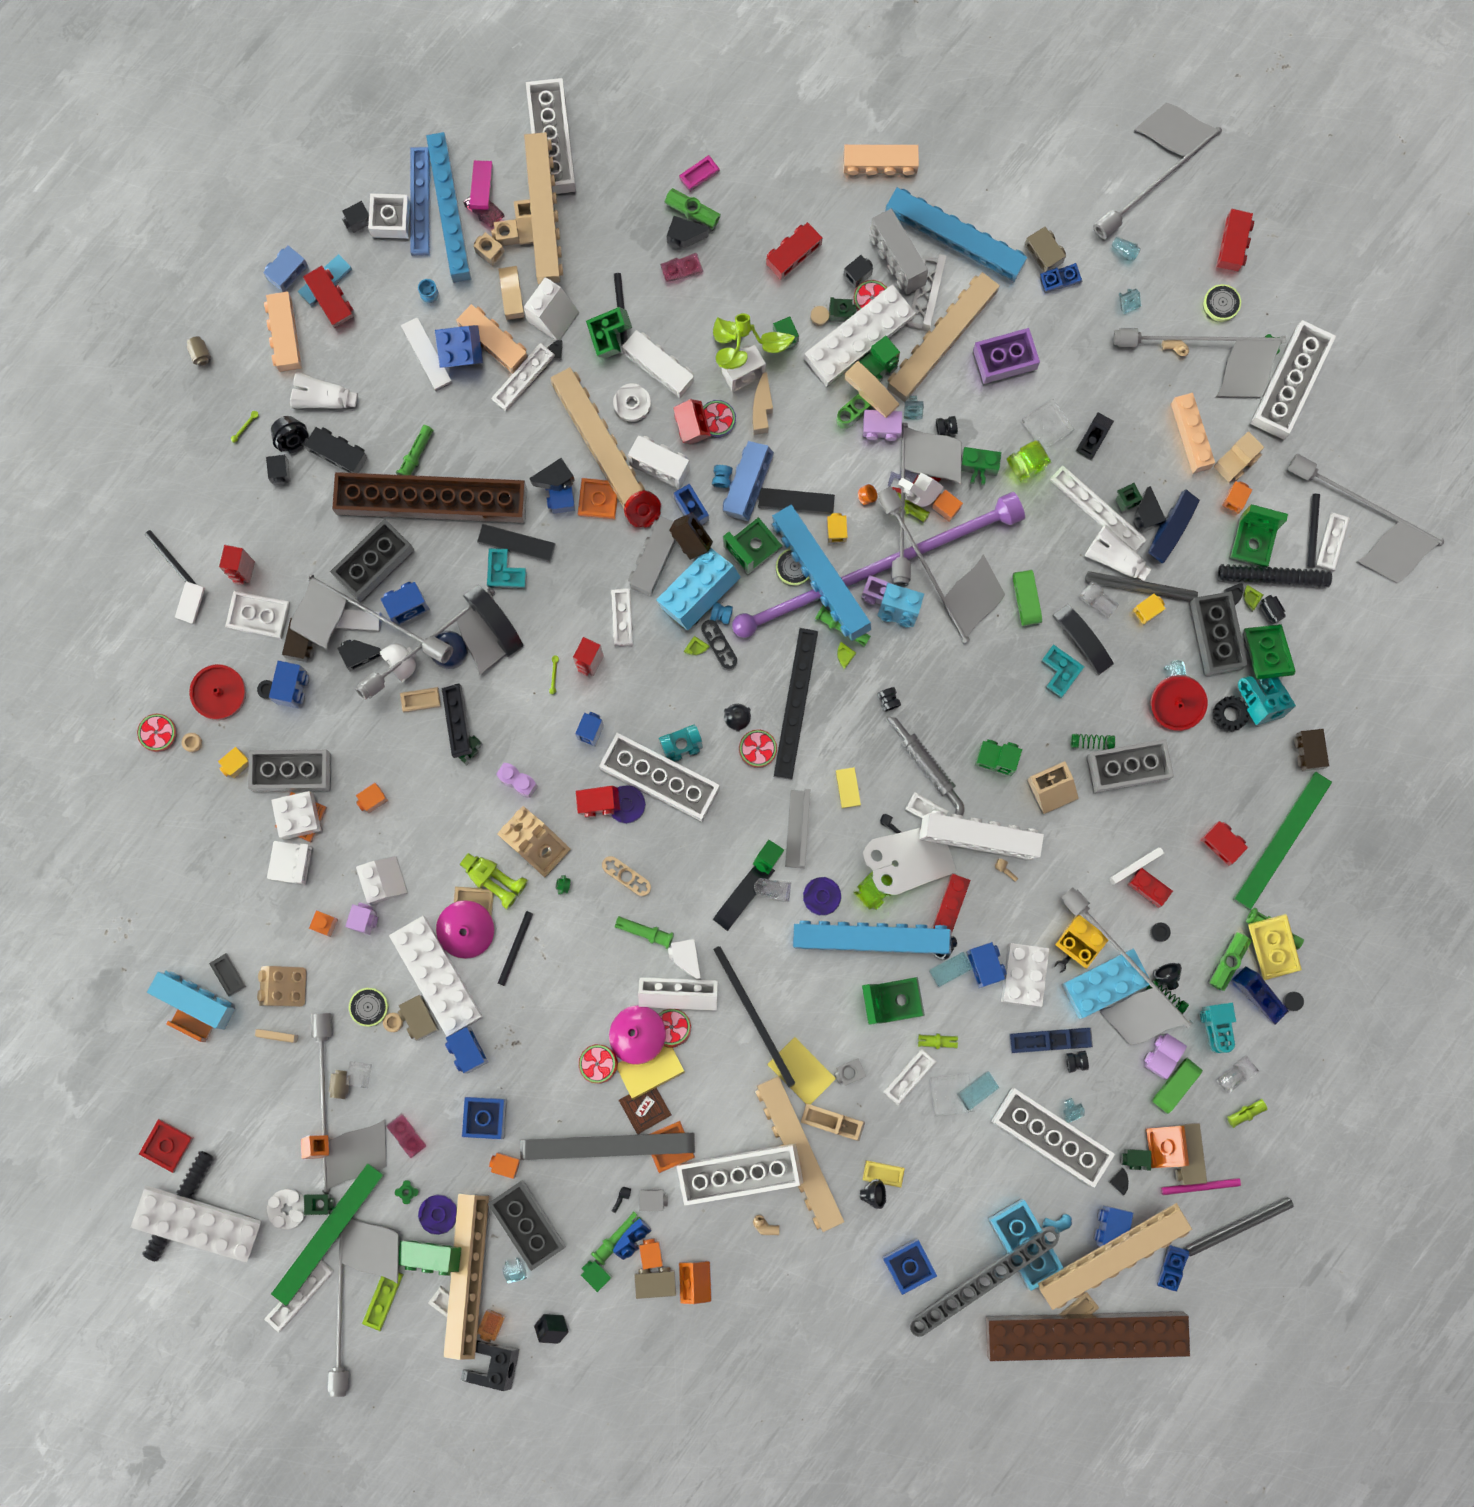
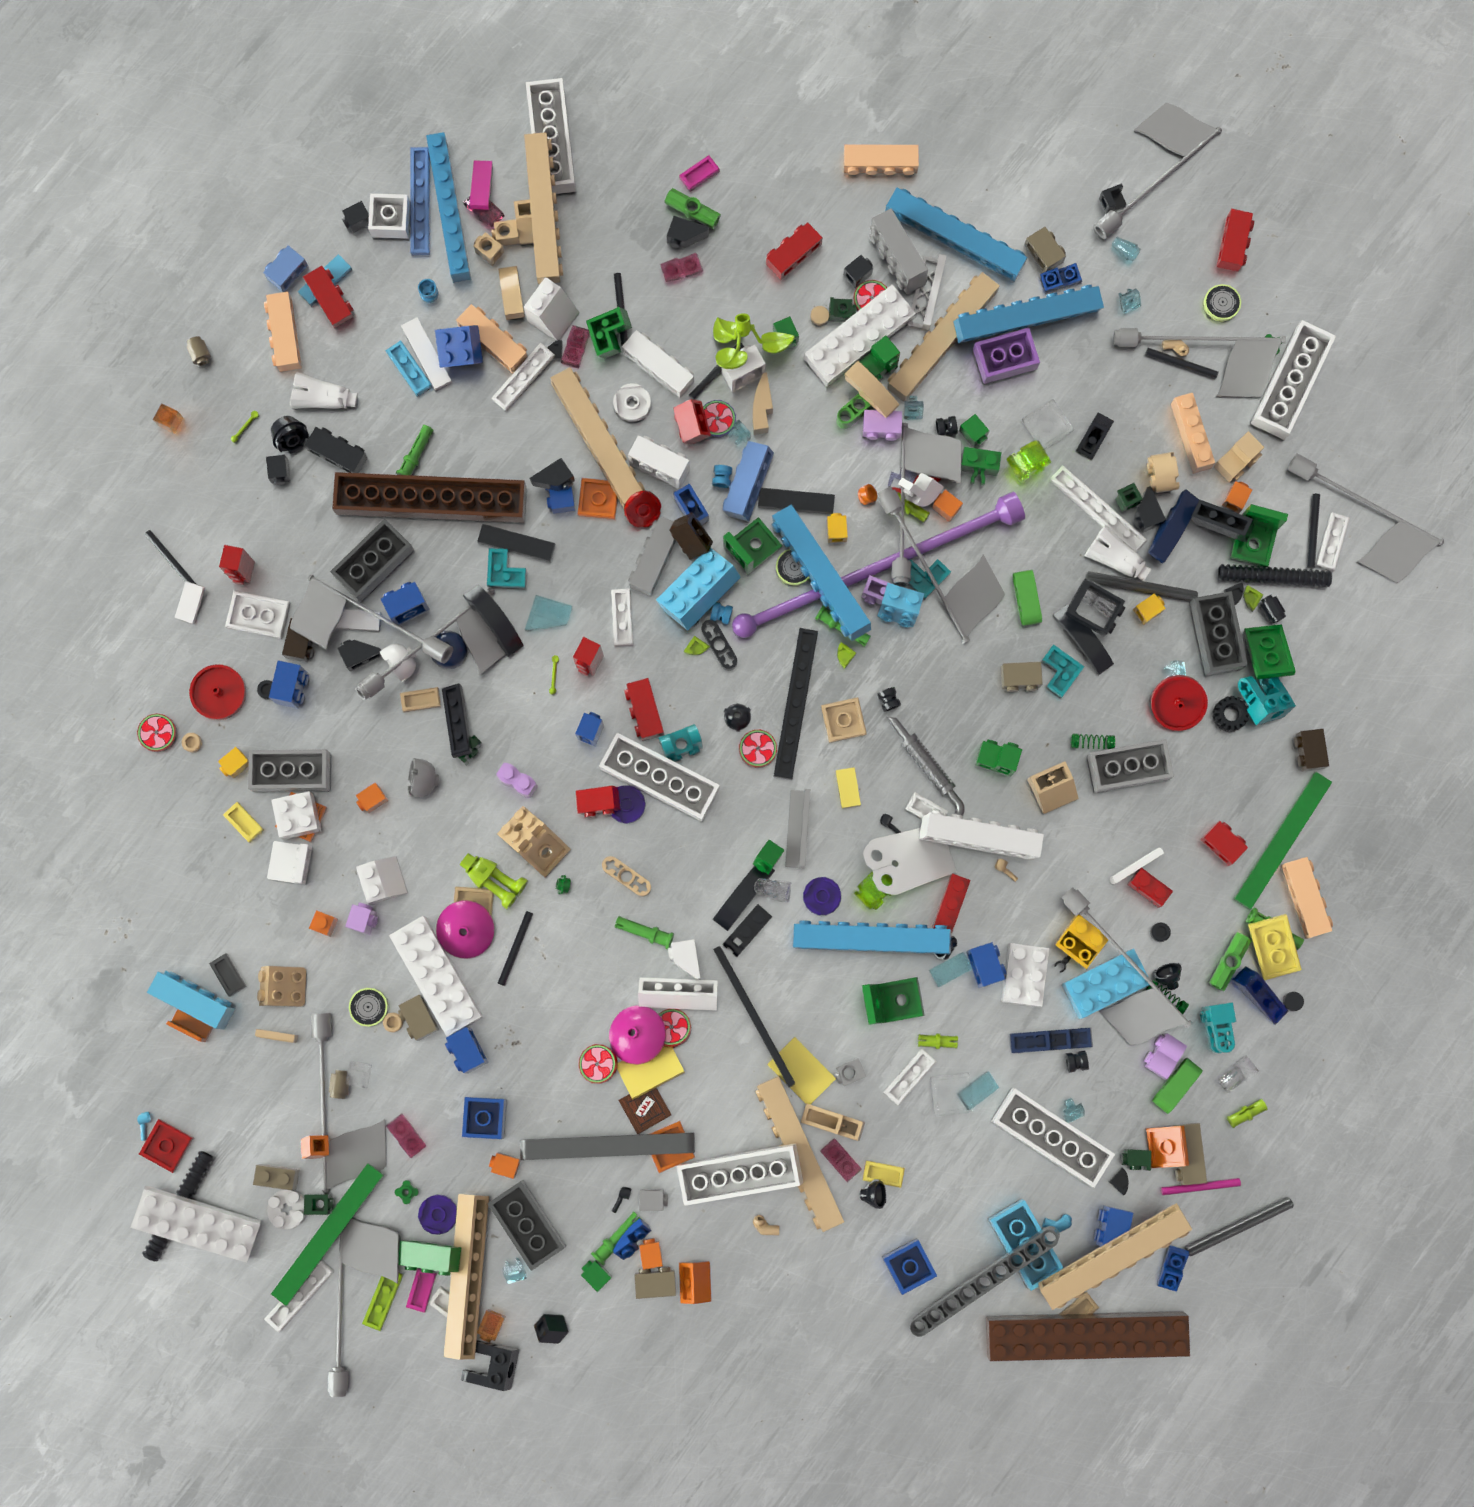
none -> medium azure hand [137,1112,151,1141]
none -> clear orange brick [153,403,183,434]
none -> light yellow tile [223,802,264,843]
none -> dark tan brick [253,1164,300,1190]
none -> medium azure tile [385,341,433,397]
none -> dark pink tile [406,1268,437,1313]
none -> light grey cylinder [408,758,439,797]
none -> clear light blue wing [525,595,573,631]
none -> clear pink slope [561,325,590,368]
none -> red brick [624,678,664,741]
none -> black bar [689,343,744,400]
none -> black plate [722,904,772,957]
none -> clear light blue tile [728,420,751,445]
none -> clear pink slope [820,1138,862,1183]
none -> tan tile [821,697,867,743]
none -> teal plate [909,559,951,600]
none -> dark azure brick [953,285,1104,343]
none -> green brick [959,414,989,447]
none -> dark tan brick [1001,662,1043,692]
none -> black window [1064,579,1126,636]
none -> black panel [1099,183,1127,214]
none -> black bar [1145,348,1219,379]
none -> tan brick [1147,452,1179,493]
none -> black brick [1192,499,1254,543]
none -> light nougat brick [1281,857,1333,939]

